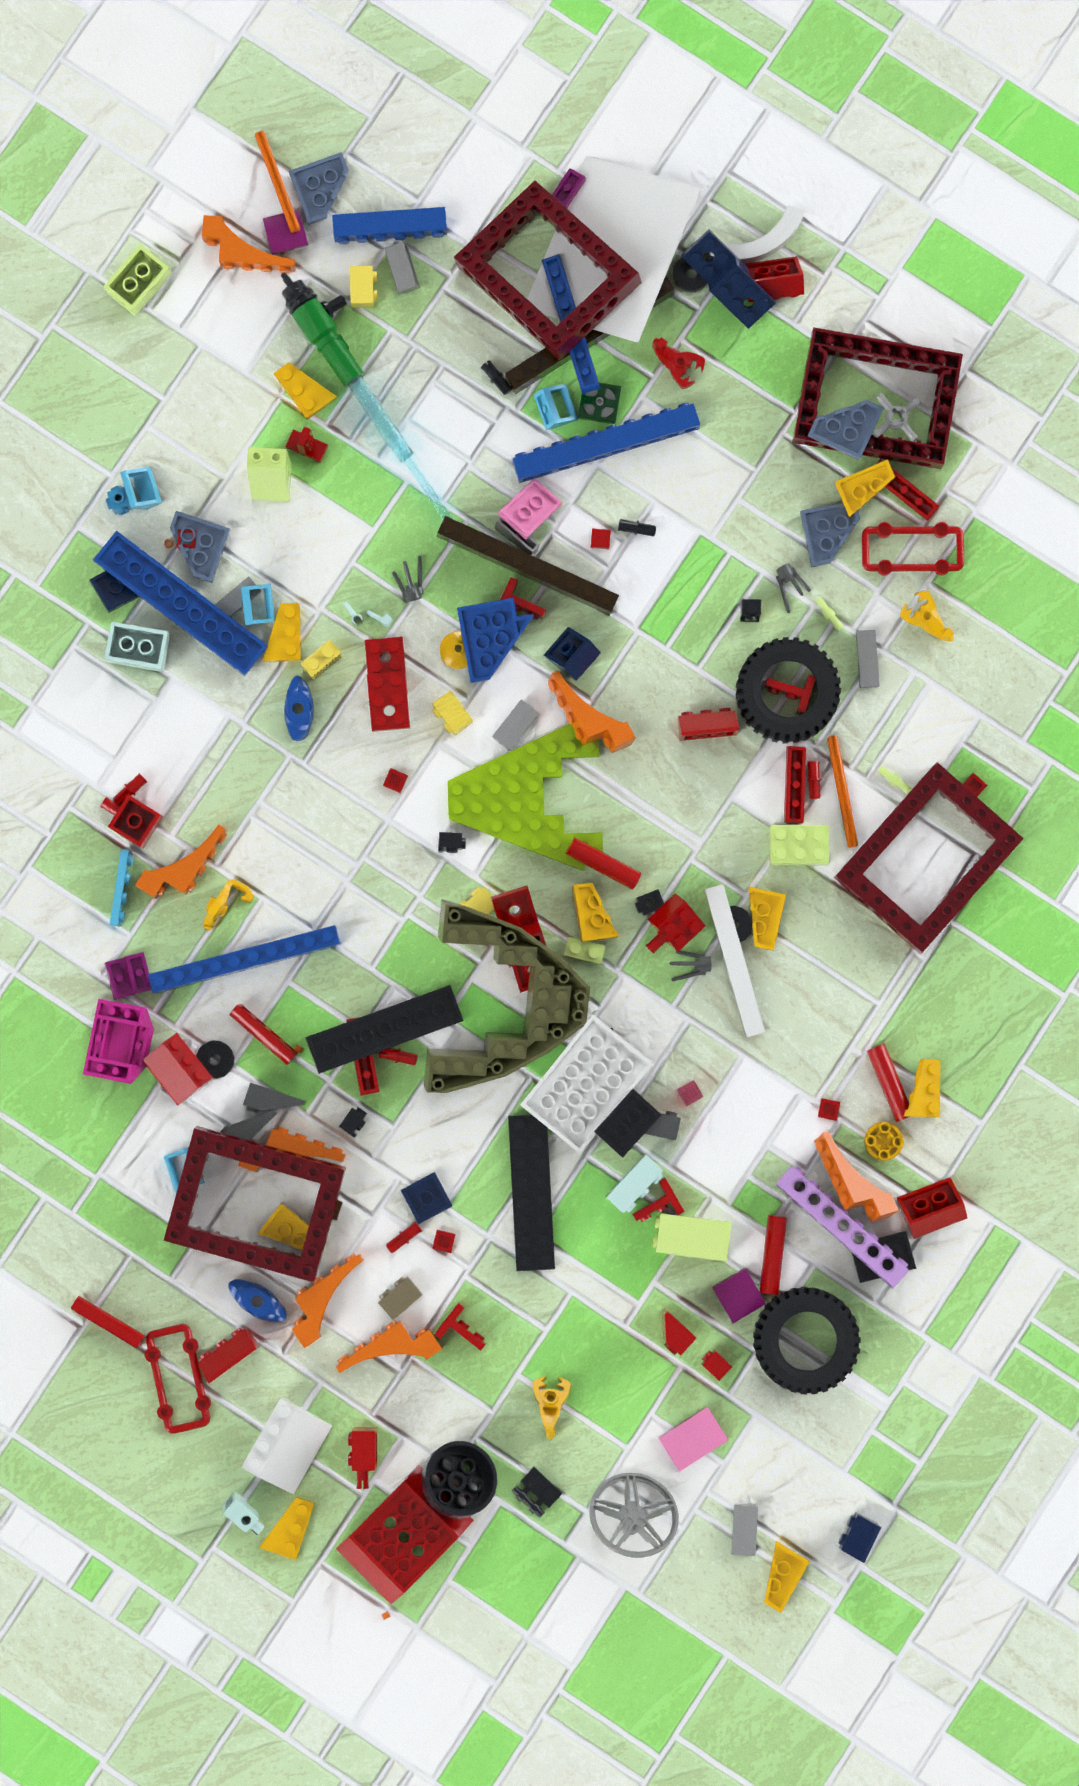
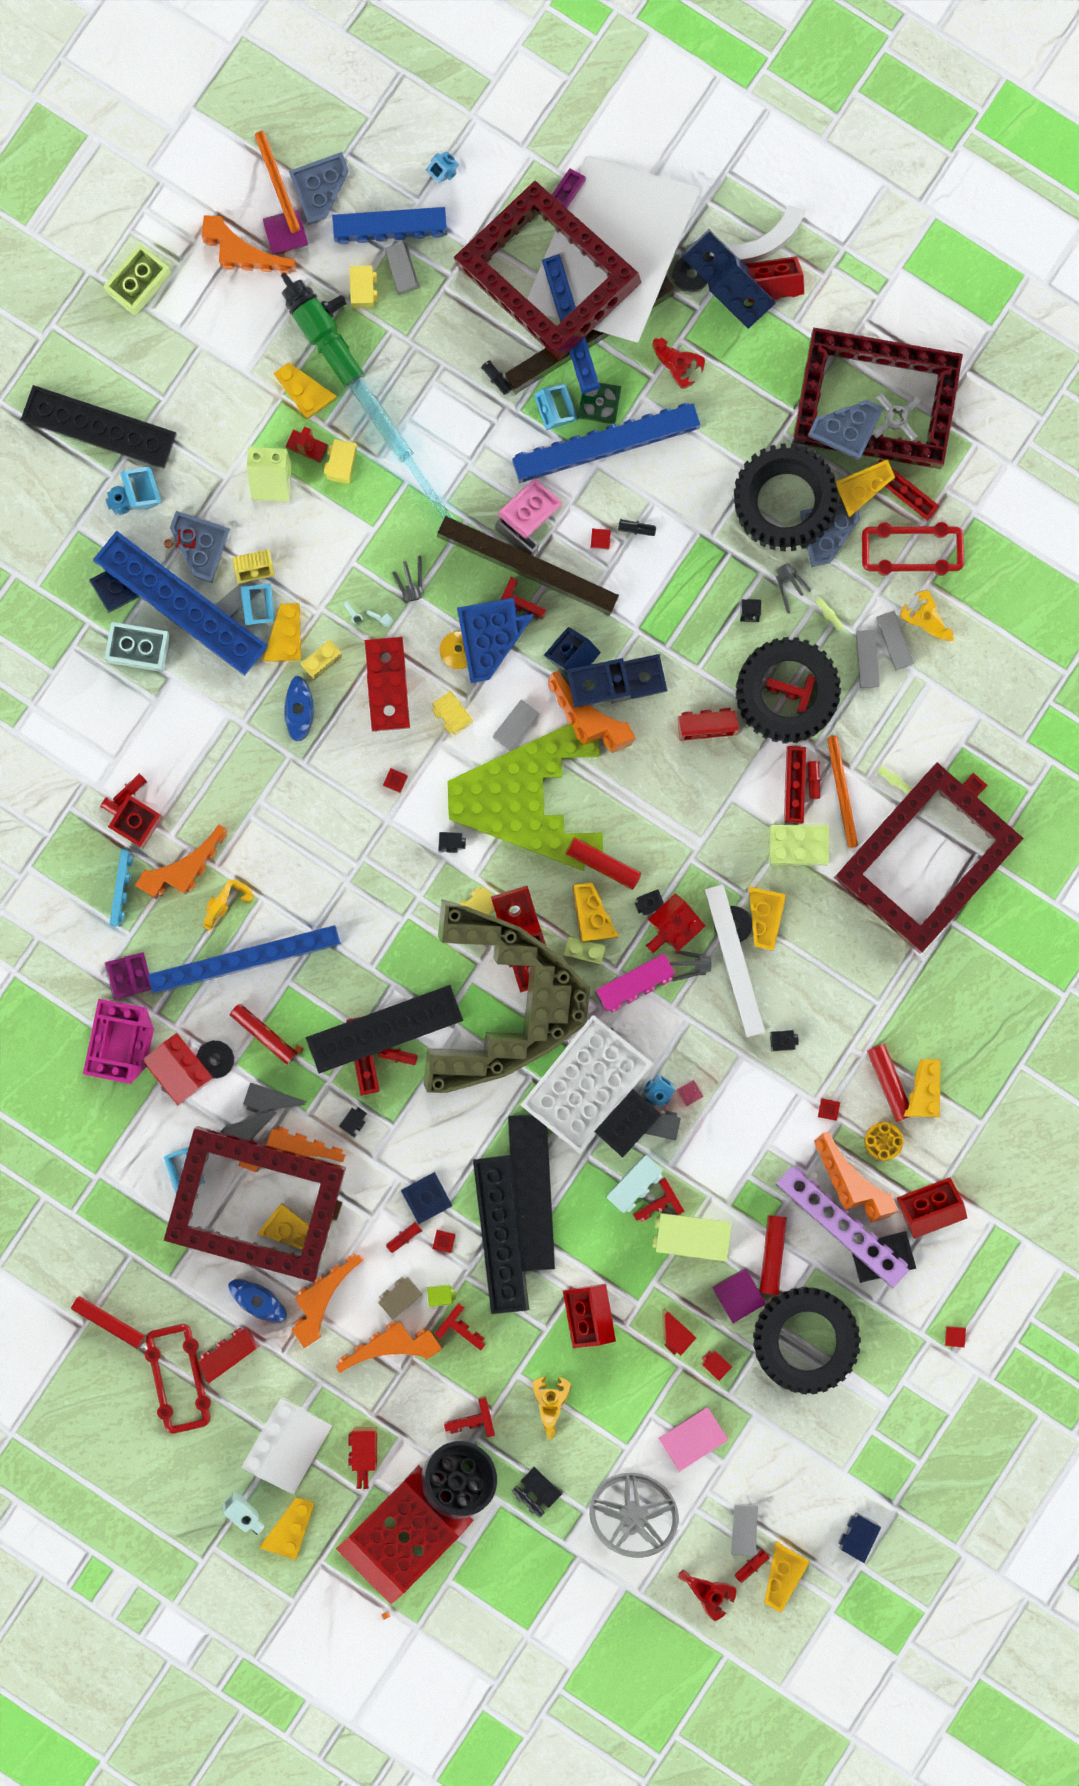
none -> black plate [21,385,177,469]
none -> light yellow brick [232,549,275,584]
none -> light yellow brick [324,439,357,484]
none -> dark azure brick [426,151,460,183]
none -> lime brick [427,1284,456,1307]
none -> red bracket [444,1396,495,1438]
none -> black plate [473,1155,530,1314]
none -> red slope [563,1284,616,1348]
none -> dark blue bracket [566,654,668,708]
none -> dark pink brick [595,954,675,1013]
none -> dark azure brick [644,1073,675,1108]
none -> red animal [678,1569,737,1621]
none -> black tyre [734,443,838,552]
none -> red axle [735,1549,770,1583]
none -> black brick [769,1030,799,1052]
none -> light grey tile [876,610,914,671]
none -> red tile [944,1326,966,1348]

